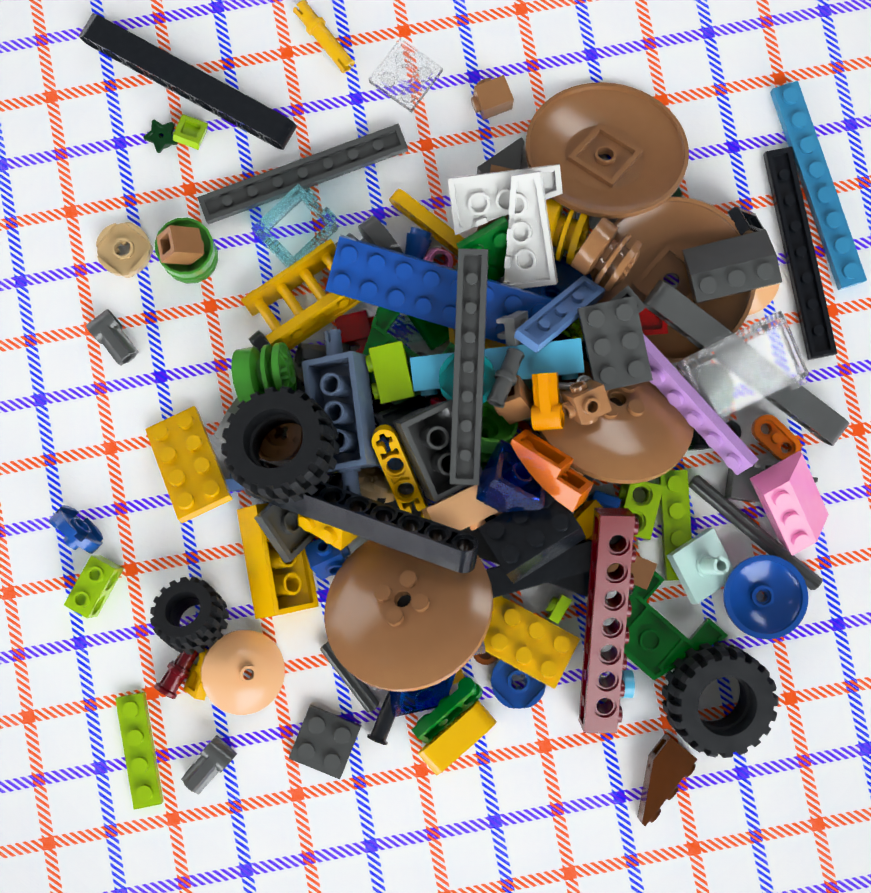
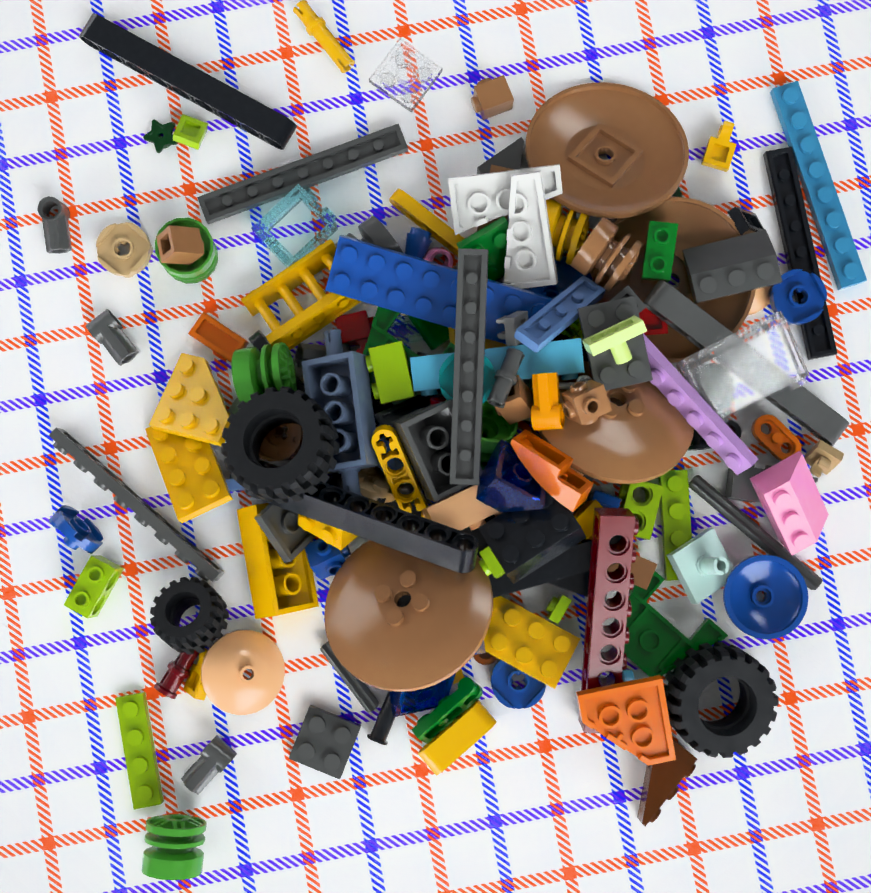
none -> dark grey piece [37,196,72,254]
none -> dark grey plate [48,427,225,582]
none -> bright green wheel [141,814,207,880]
none -> yellow plate [149,353,230,446]
none -> orange tile [188,312,249,362]
none -> lime plate [478,546,505,579]
none -> orange plate [576,675,676,766]
none -> yellowish green tile [582,315,647,364]
none -> green brick [641,221,678,283]
none -> yellow plate [701,120,737,172]
none -> blue plate [768,269,827,325]
none -> tan tile [804,440,844,478]

